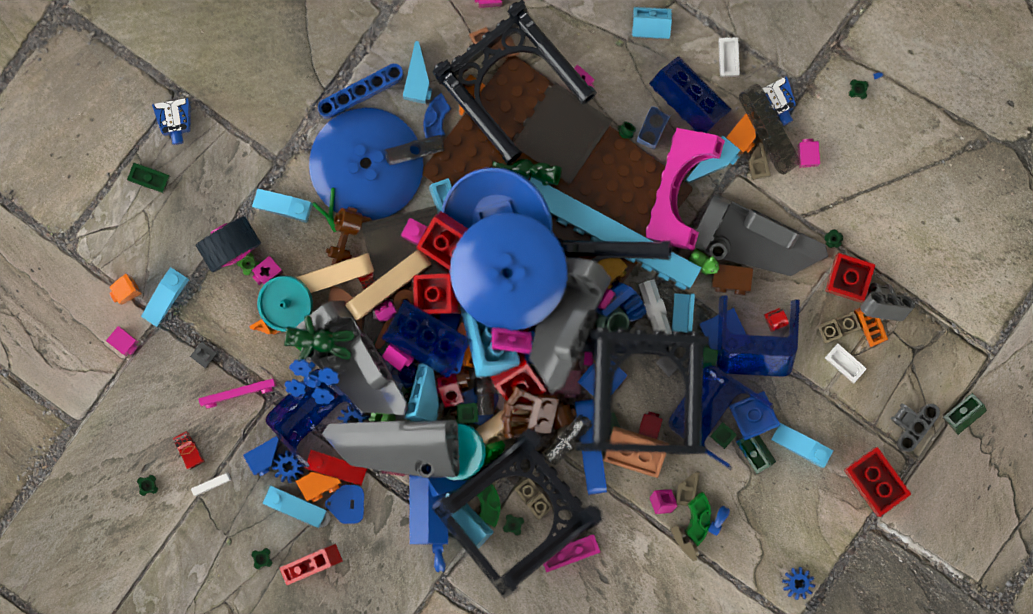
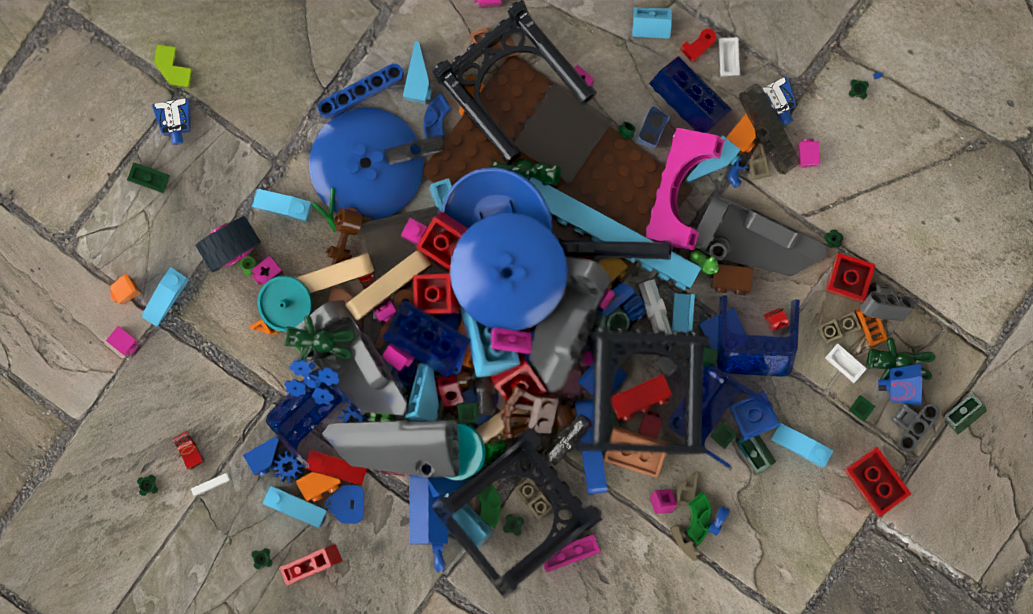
dark grey tile [190,342,218,369] -> none
dark pink plate [198,378,277,409] -> none
blue gear [782,567,815,600] -> none
none -> lime tile [154,44,192,88]
none -> red brick [612,374,672,422]
none -> red leg [680,28,716,63]
none -> blue arm [728,158,748,188]
none -> dark green plate [848,395,876,422]
none -> dark green animal [866,337,936,380]
none -> blue torso [878,364,922,405]

